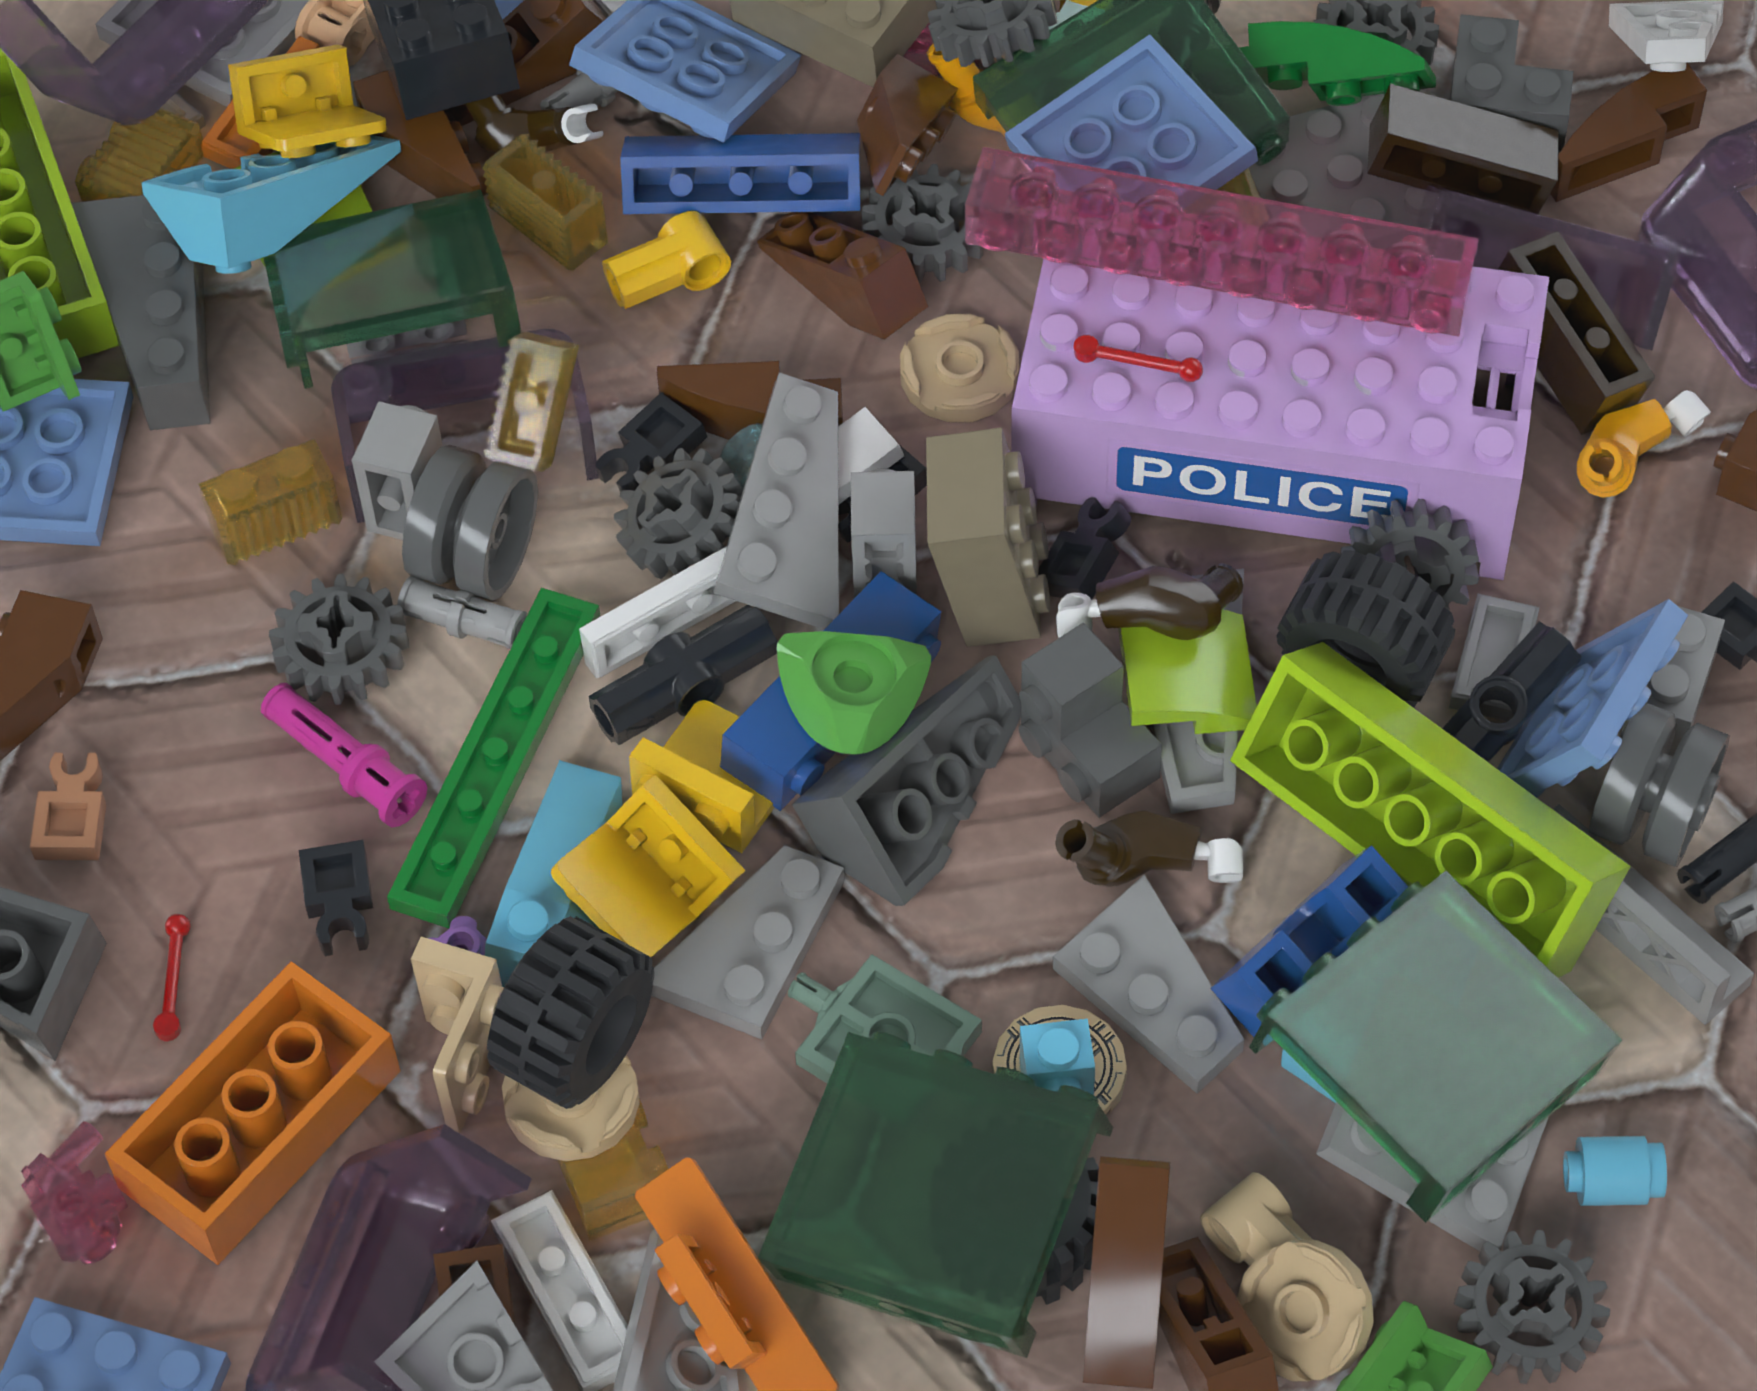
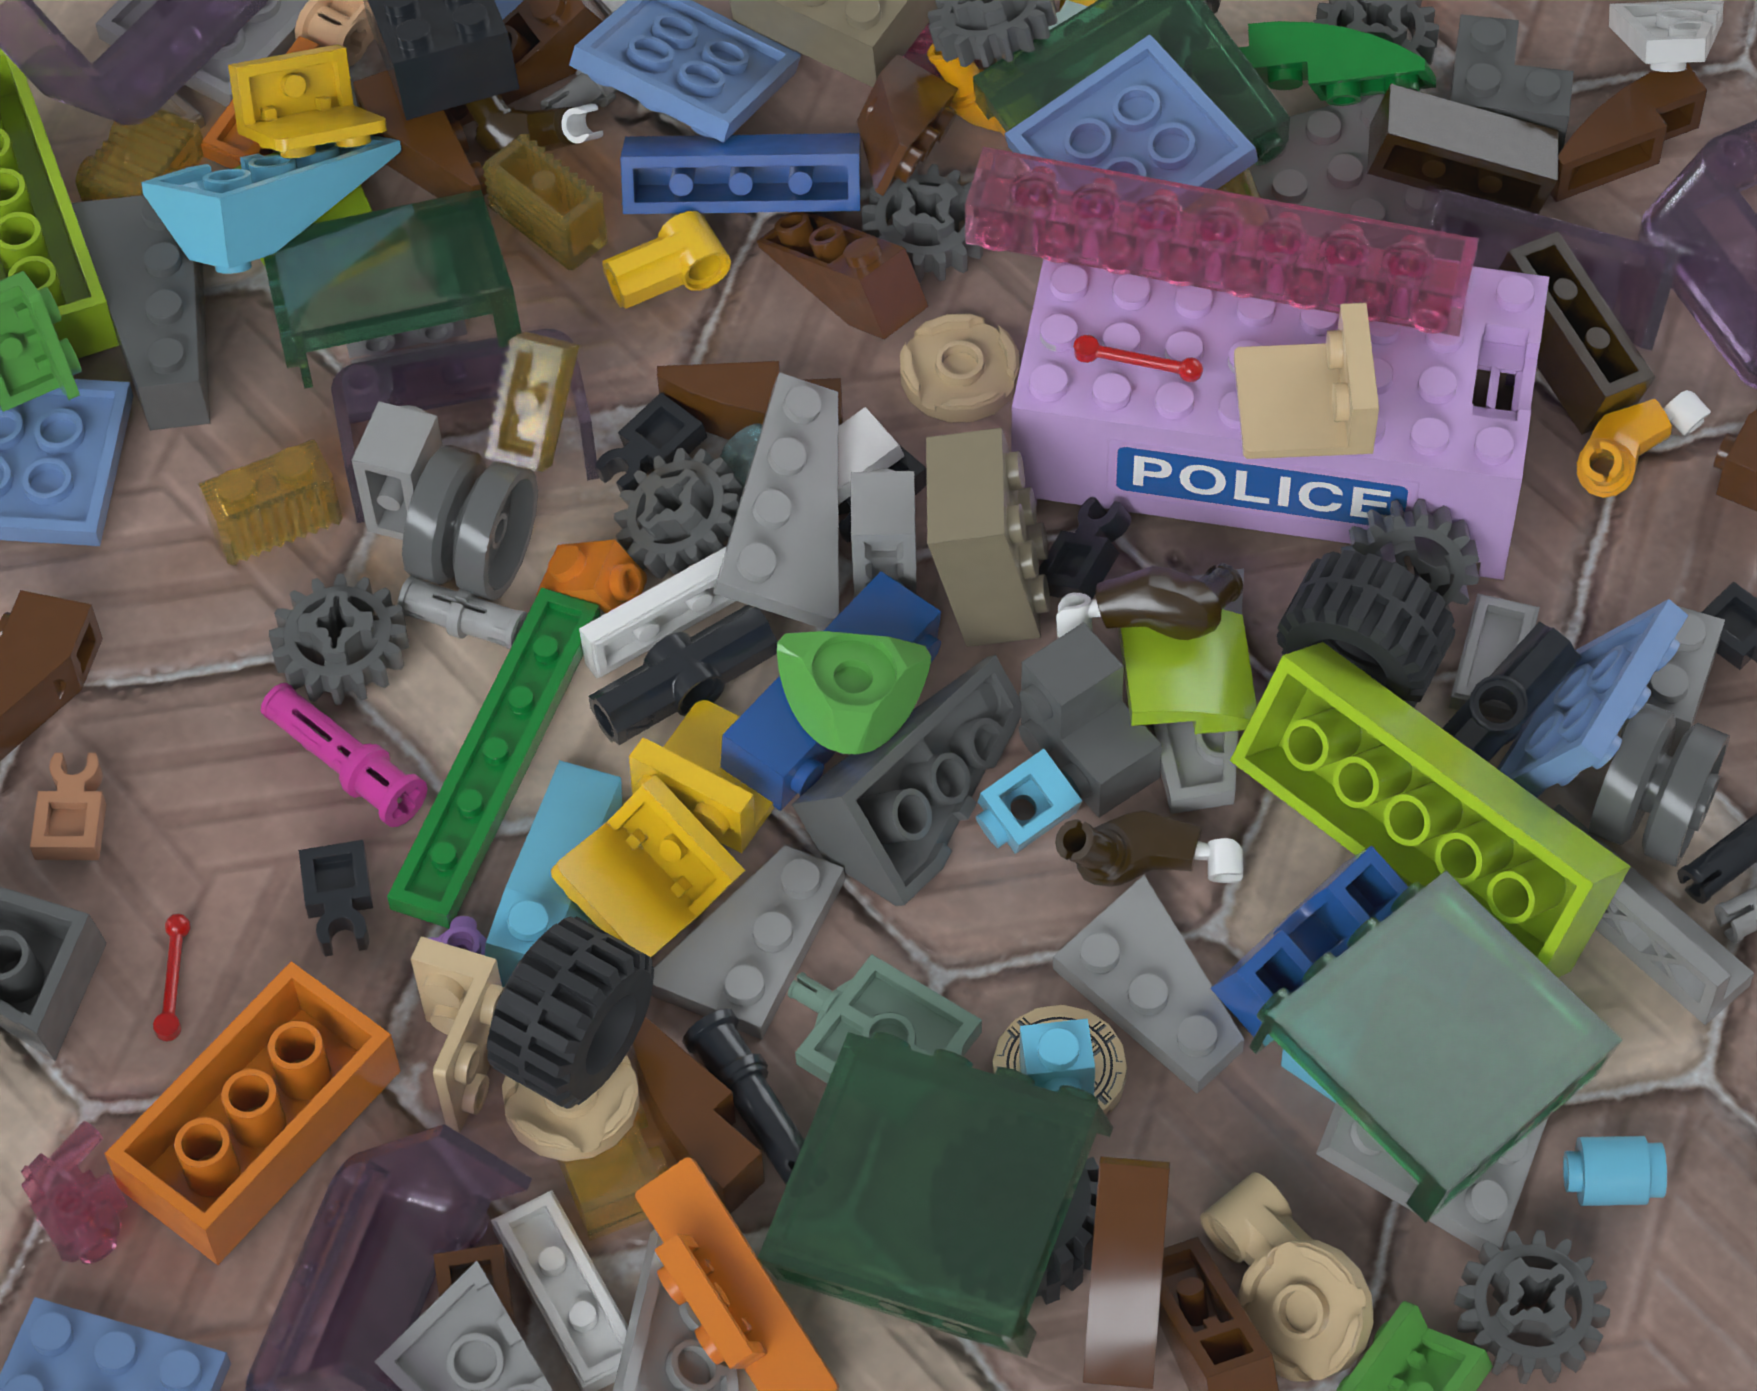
none -> orange bracket [536,539,647,614]
none -> reddish brown slope [632,1017,765,1214]
none -> black pin [682,1008,830,1201]
none -> medium azure brick [976,749,1082,854]
none -> tan bracket [1234,303,1379,459]

